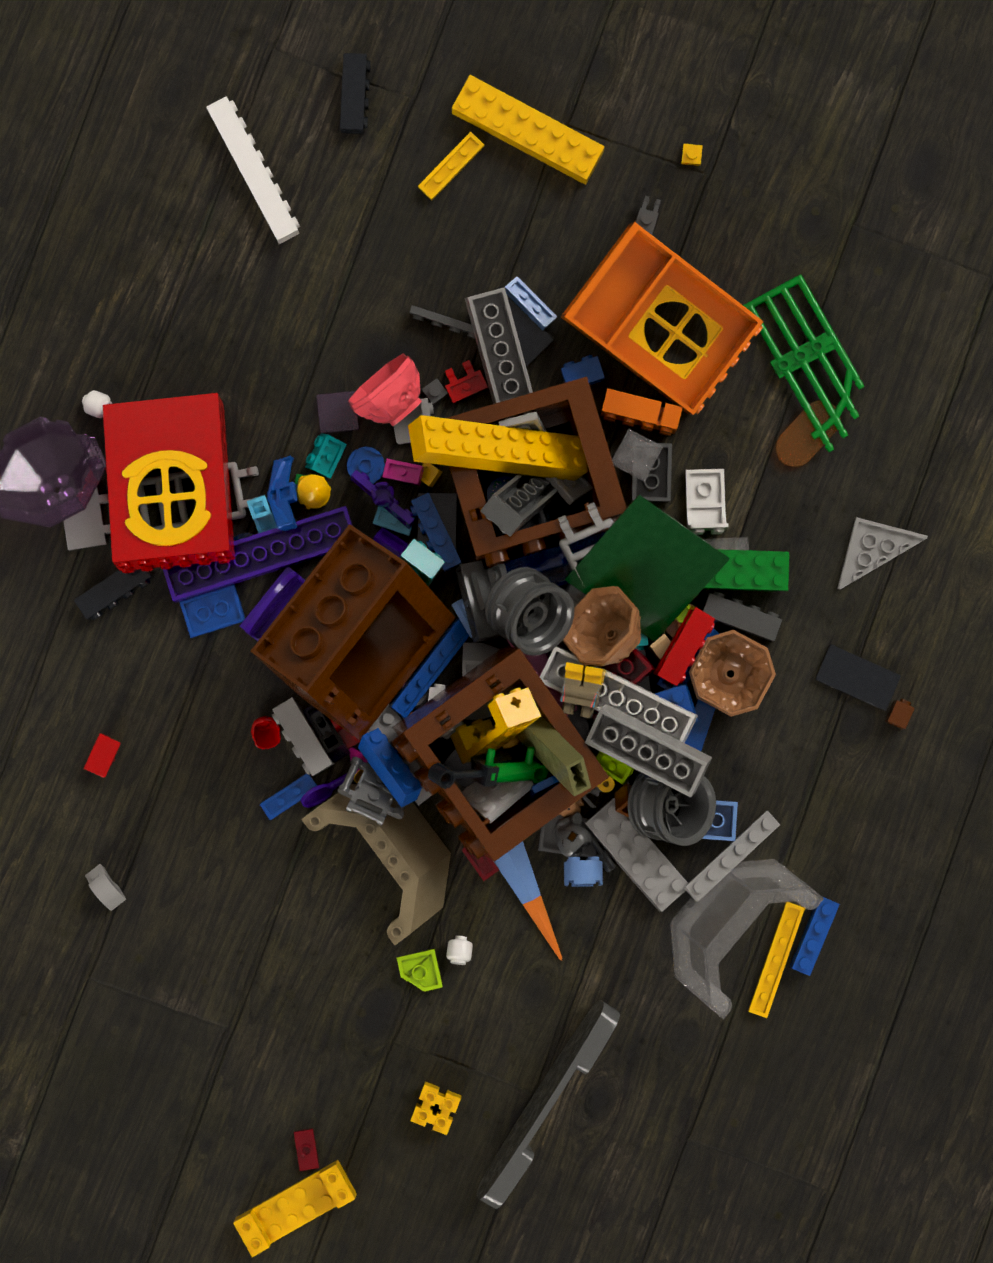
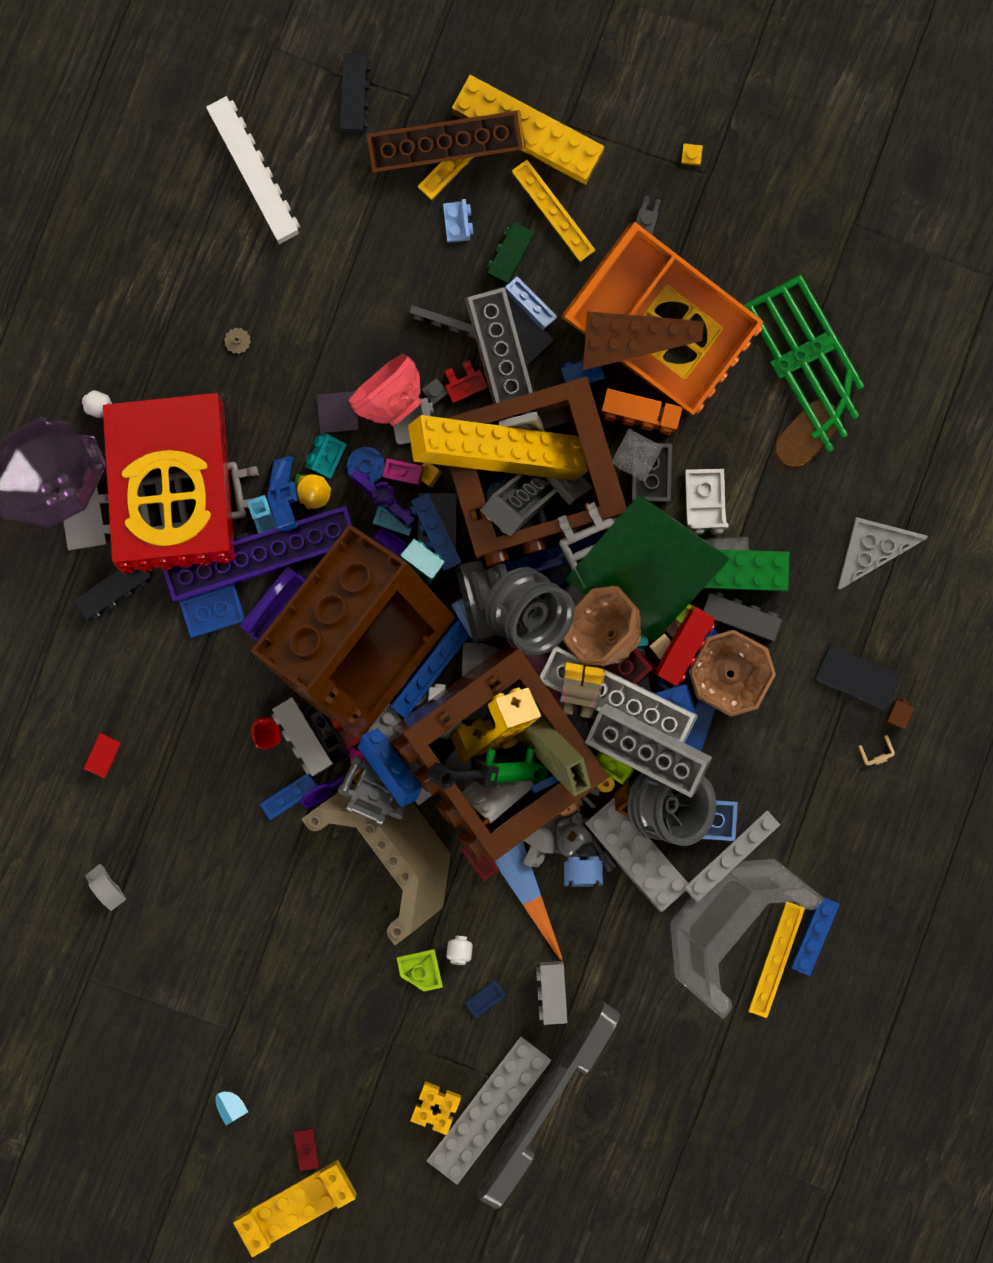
none -> medium azure brick [216,1092,248,1125]
none -> dark tan piece [224,328,251,354]
none -> reddish brown brick [366,110,526,172]
none -> light grey plate [426,1036,552,1184]
none -> light blue bracket [443,199,473,243]
none -> dark blue tile [464,980,507,1018]
none -> dark green brick [486,222,534,285]
none -> yellow plate [512,160,596,263]
none -> light grey brick [523,826,555,867]
none -> light grey brick [536,961,567,1025]
none -> reddish brown wing [582,311,704,370]
none -> tan piece [858,735,895,765]

